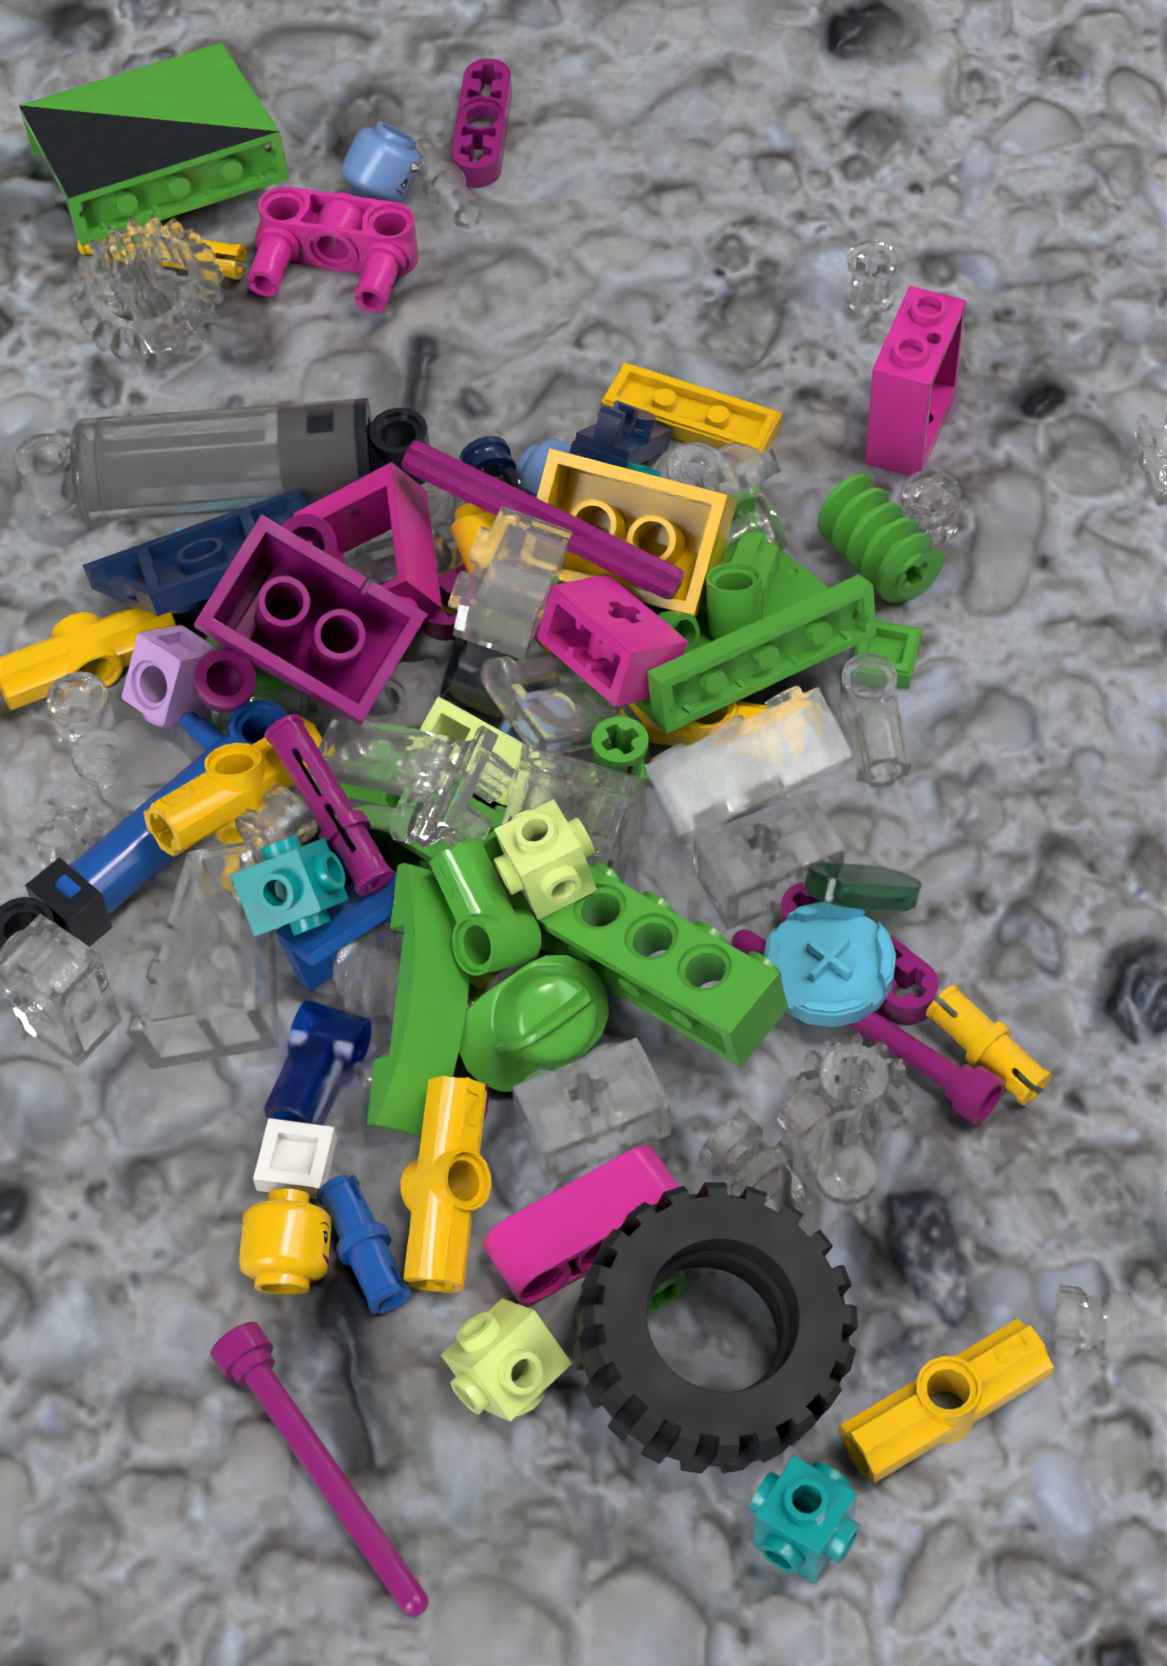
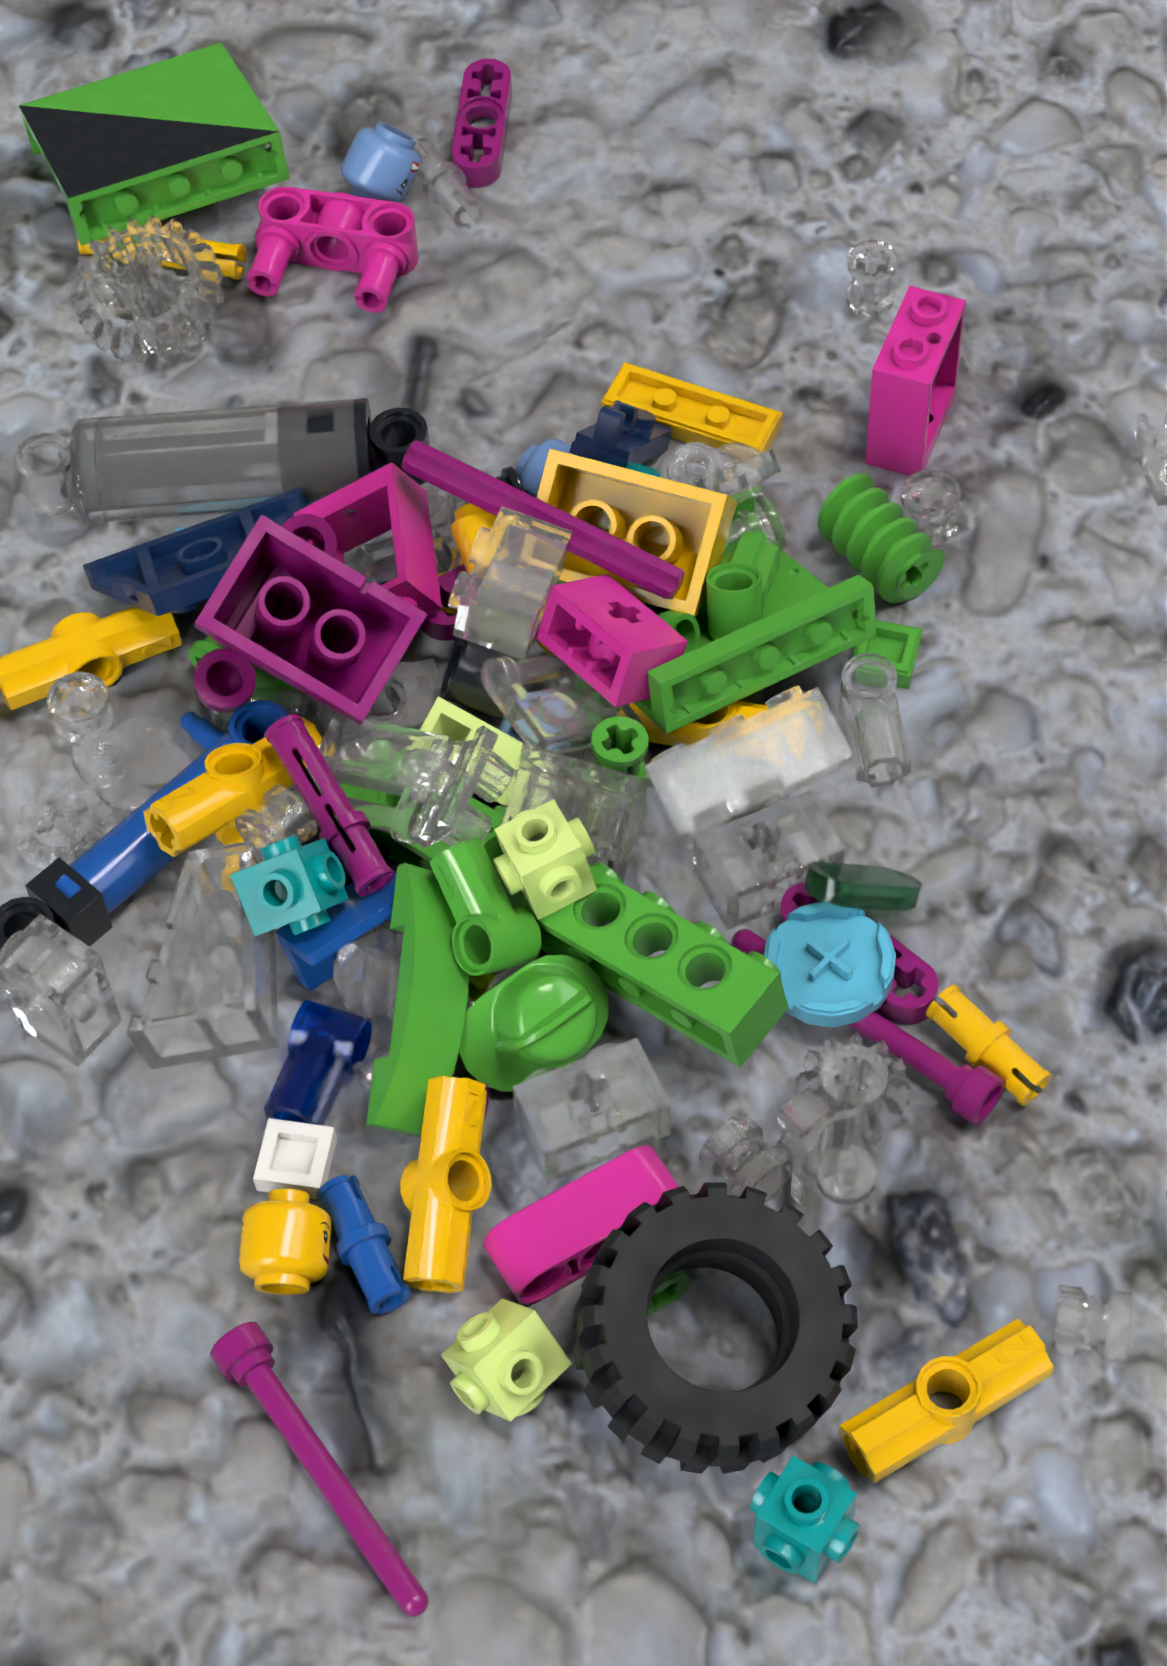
lavender brick [121,625,218,728] -> none
dark blue bush [459,436,516,477] -> none

